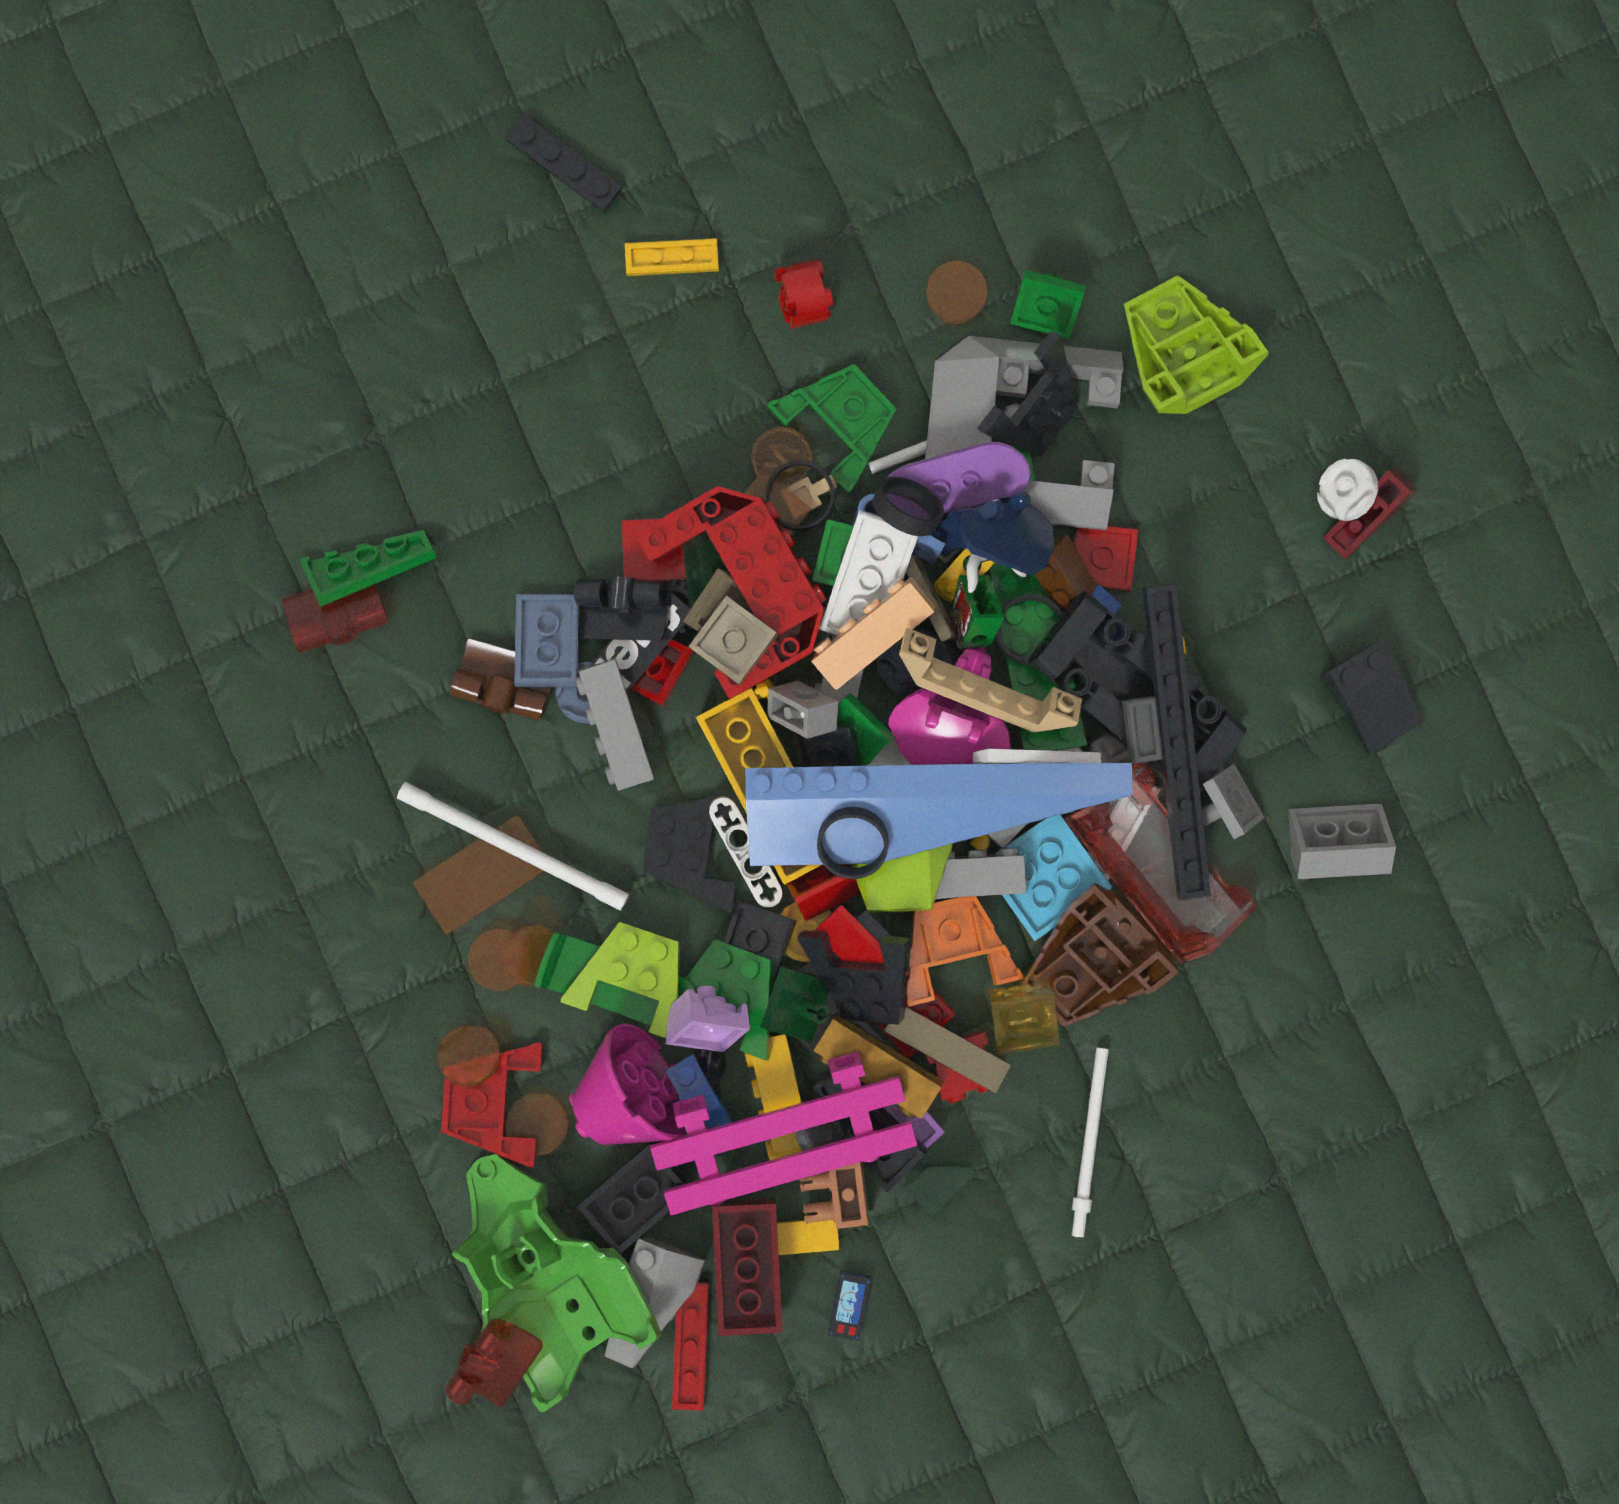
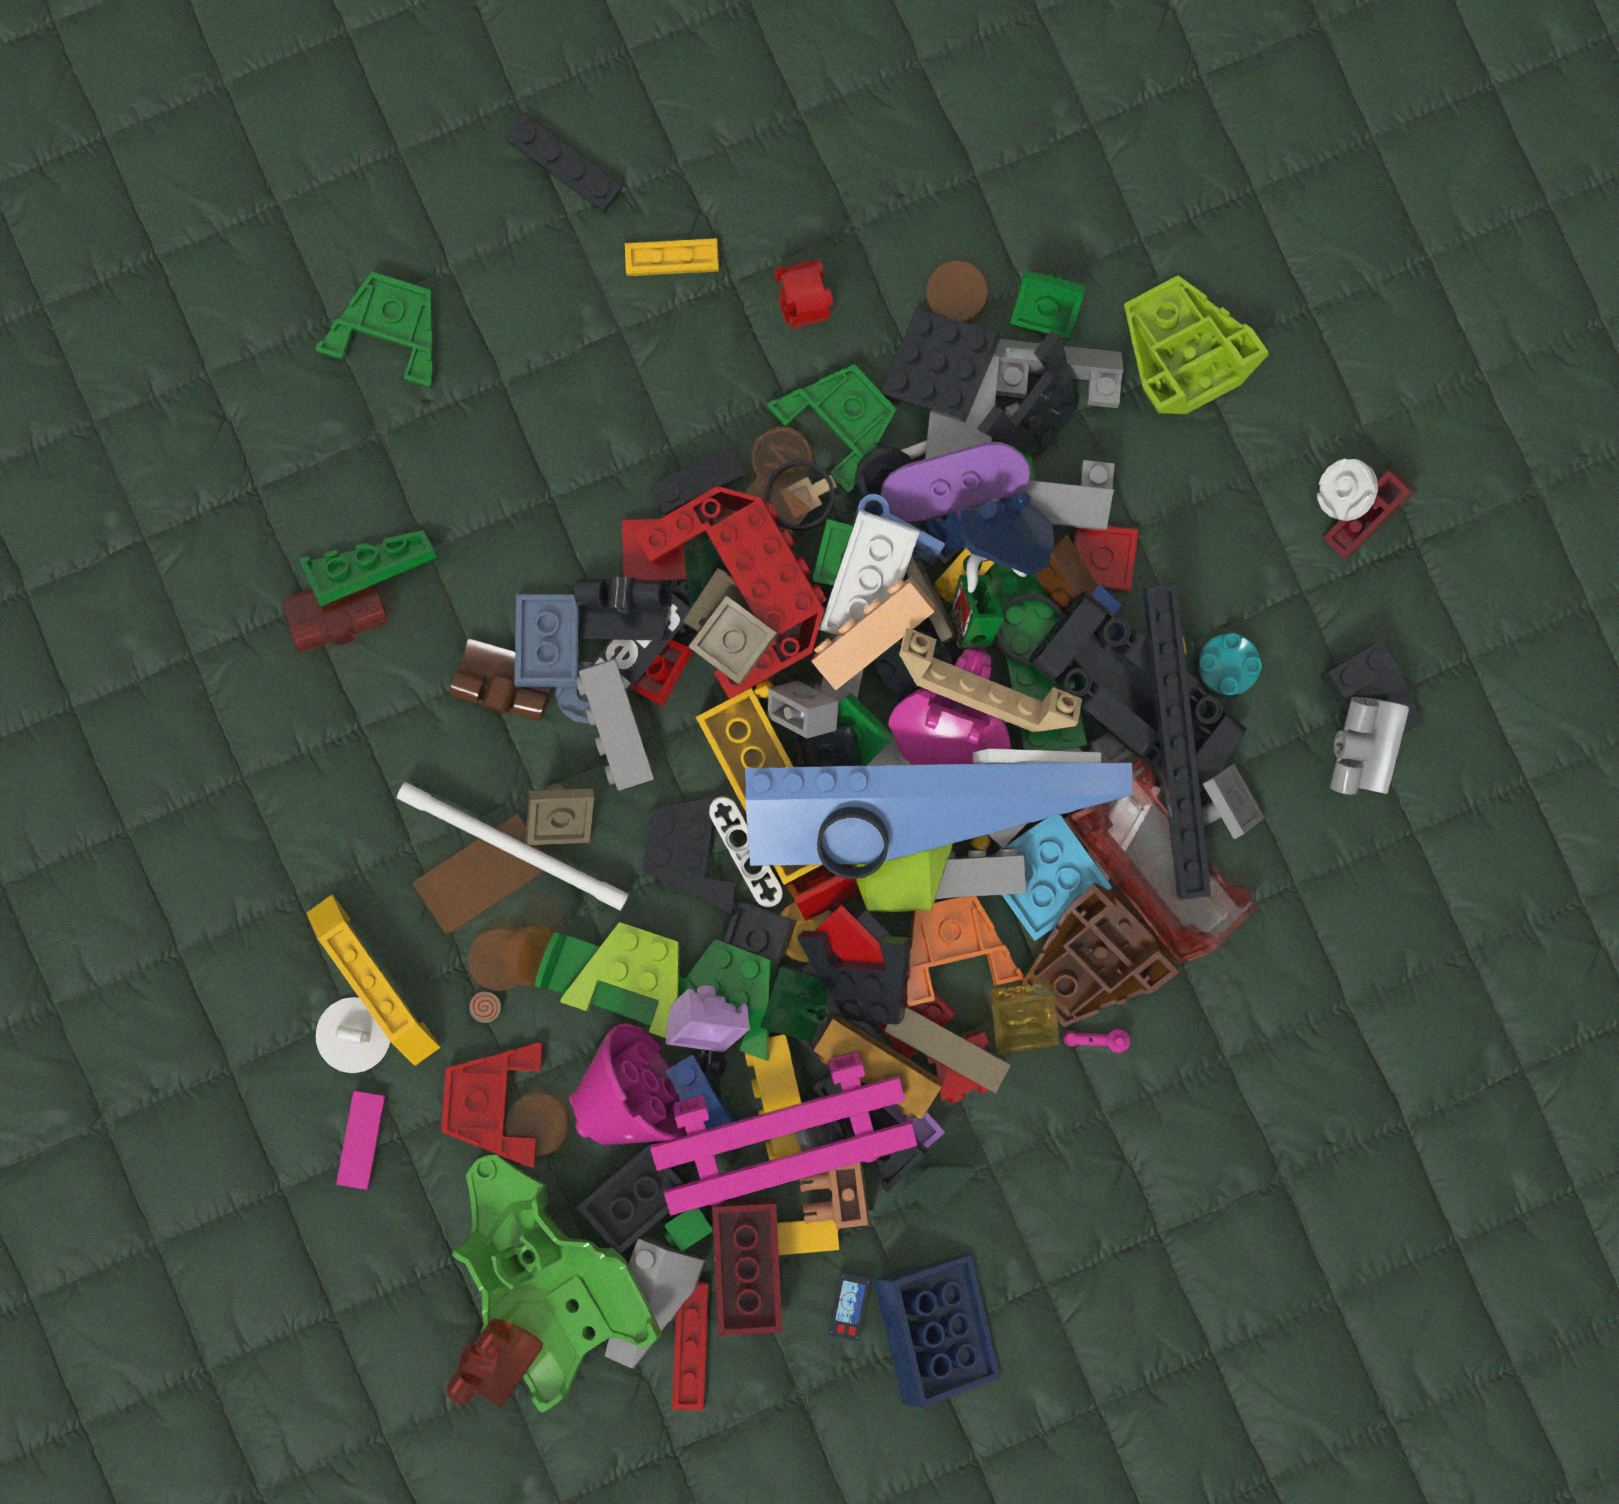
clear orange tile [437,1025,501,1087] -> none
black tyre [873,477,944,537] -> none
white bar [1072,1047,1109,1237] -> none
dark grey tile [1122,696,1163,764] -> none
light grey slope [1288,803,1396,879] -> none
none -> yellow slope [307,894,441,1066]
none -> green wing [315,272,433,389]
none -> white shield [316,997,390,1073]
none -> dark pink tile [336,1090,386,1190]
none -> dark tan tile [469,991,502,1023]
none -> dark tan tile [526,784,594,845]
none -> black slope [650,447,747,516]
none -> green brick [663,1207,713,1252]
none -> black tile [855,446,913,498]
none -> dark blue slope [874,1254,1000,1408]
none -> black plate [881,309,1001,422]
none -> dark pink piece [1063,1028,1130,1053]
none -> teal dish [1198,633,1262,695]
none -> light grey panel [1329,697,1409,795]

